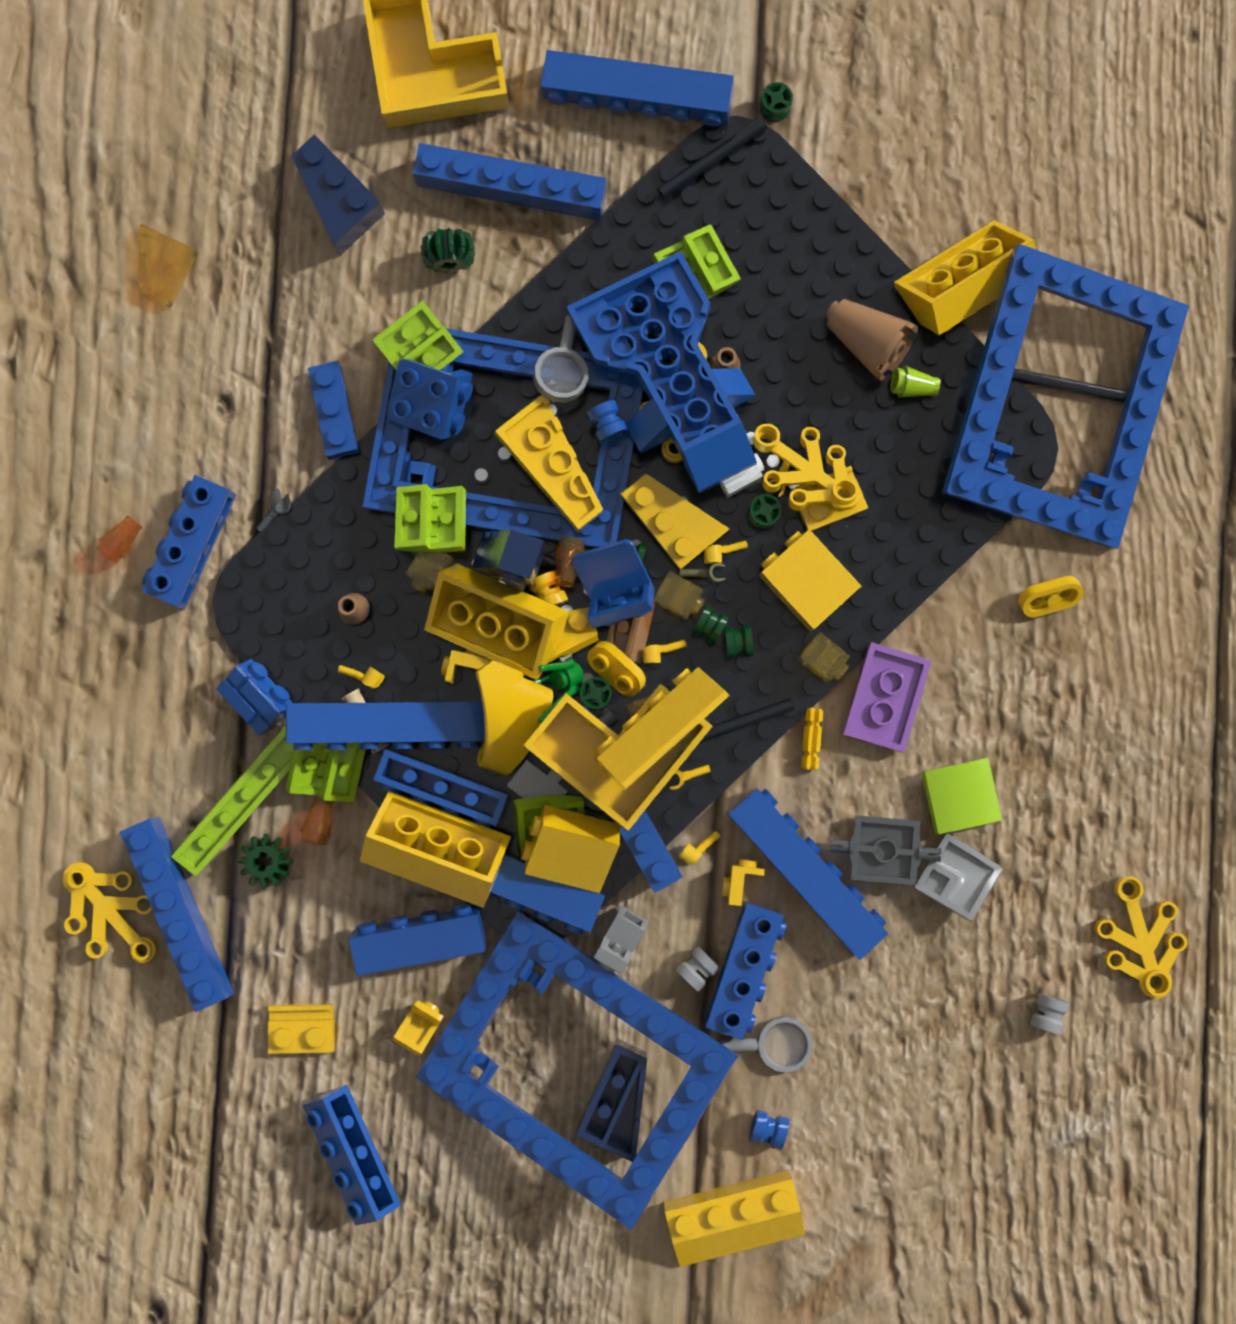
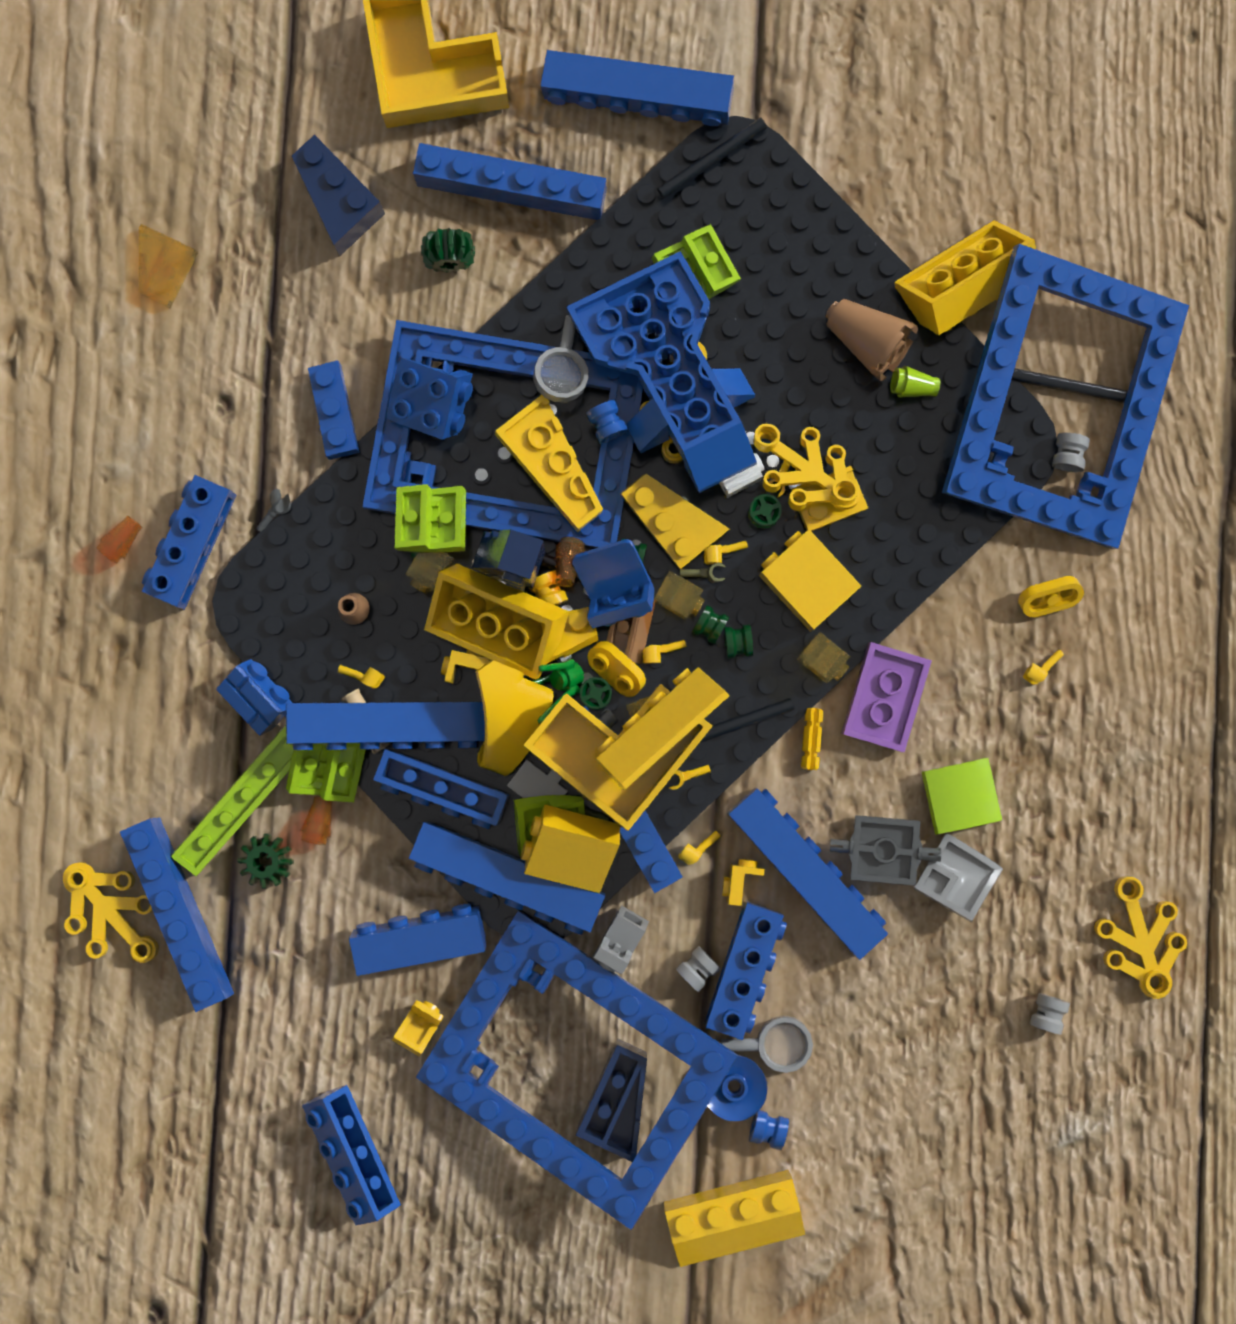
yellow plate [268,1004,335,1054] -> none
yellow slope [360,791,511,908] -> none
lime slope [372,300,464,370] -> none
medium nougat cone [709,347,741,369] -> none
dark green wheel [760,82,793,122] -> none
none -> blue dish [708,1055,767,1121]
none -> yellow hand [1023,650,1064,685]
none -> light grey wheel [1052,433,1090,472]

